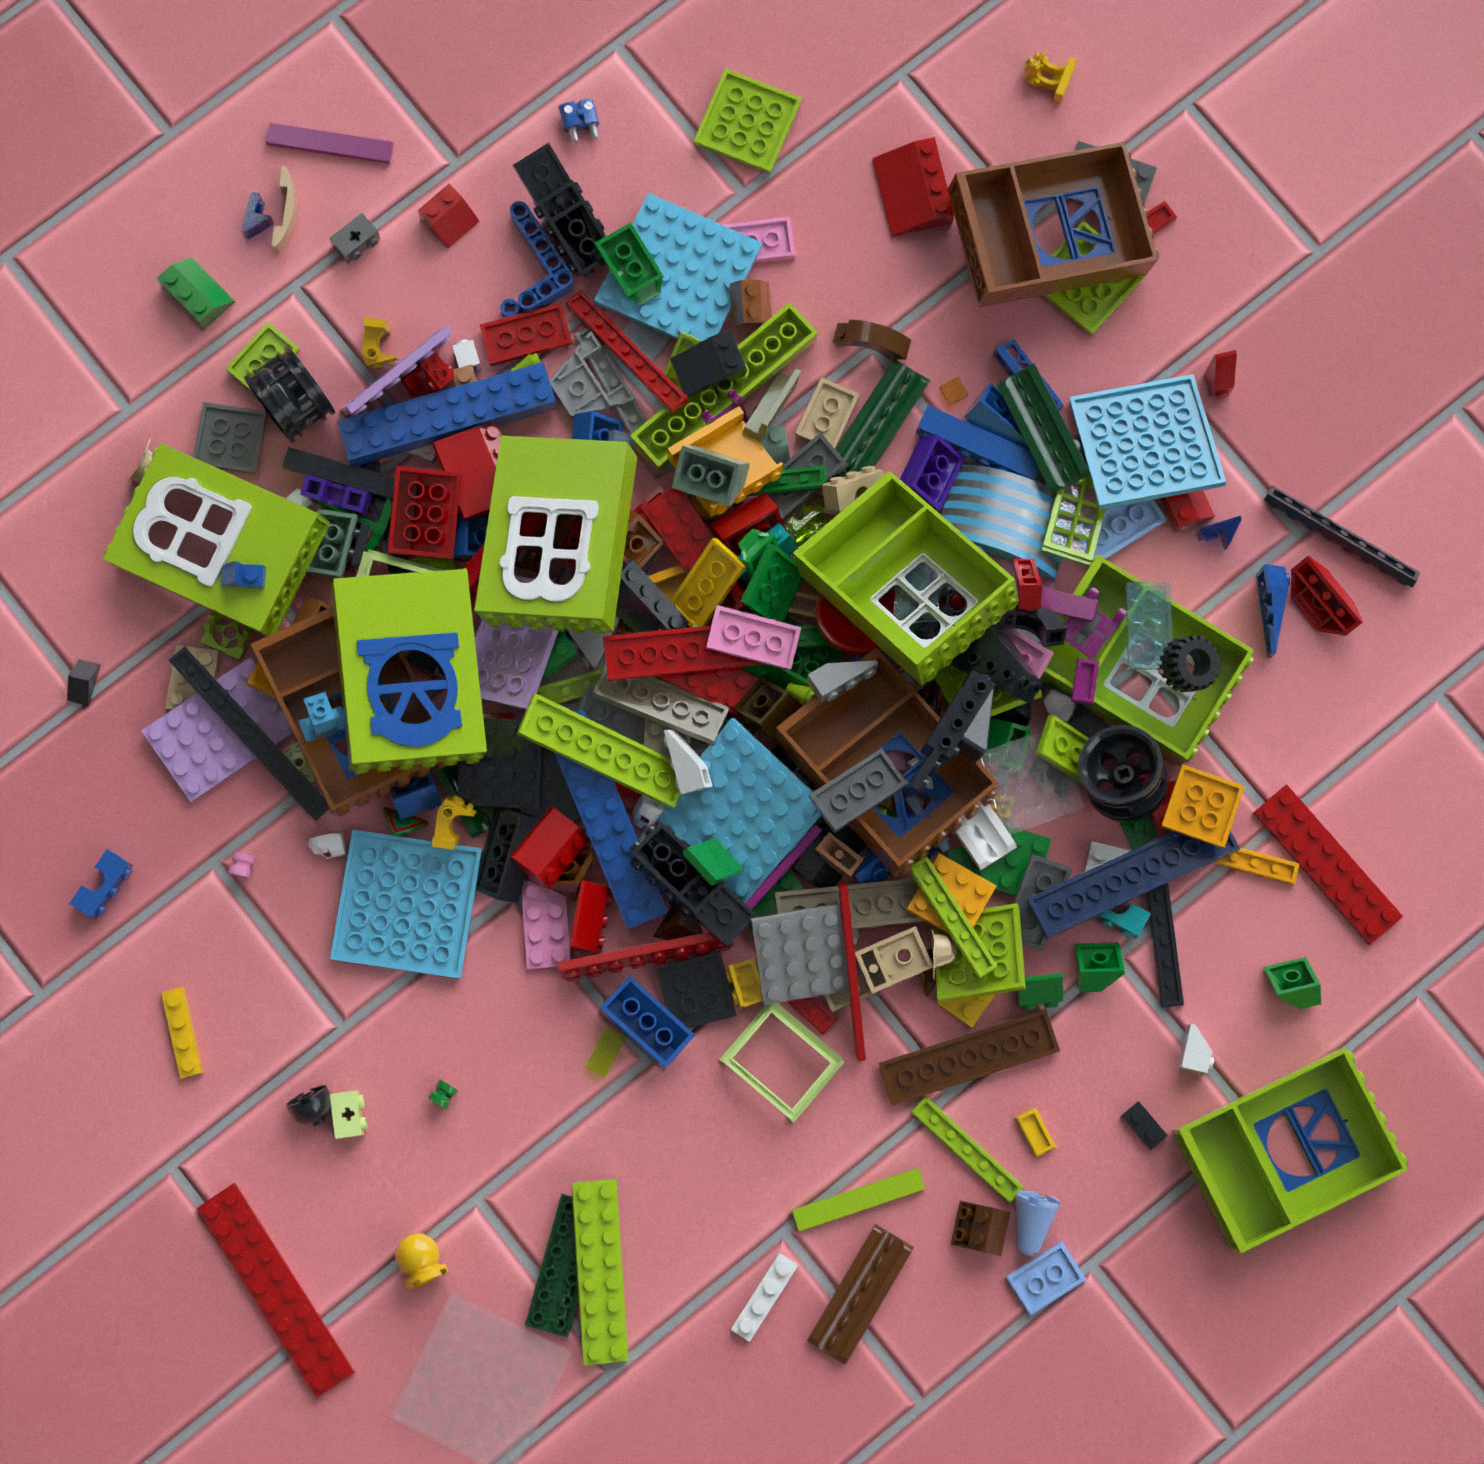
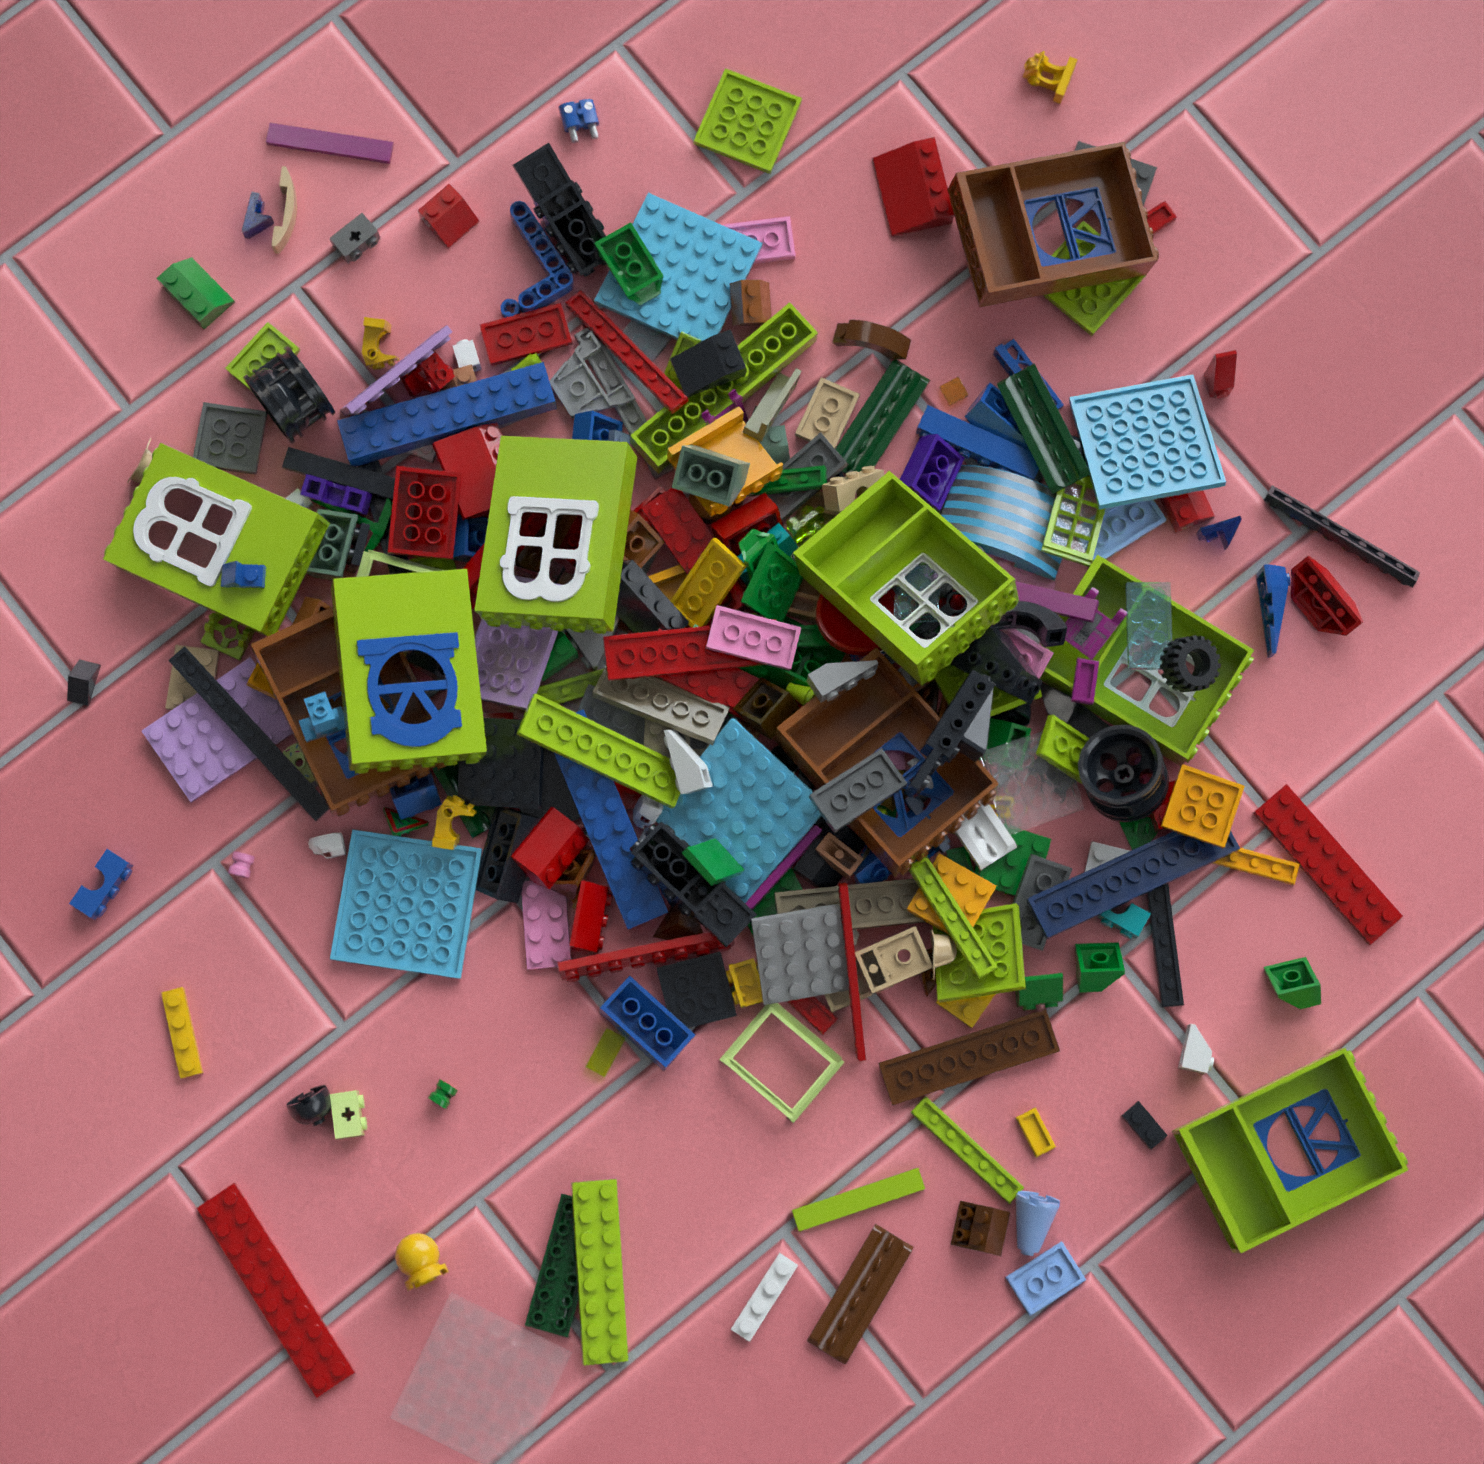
red slope [1013,558,1042,611] -> none

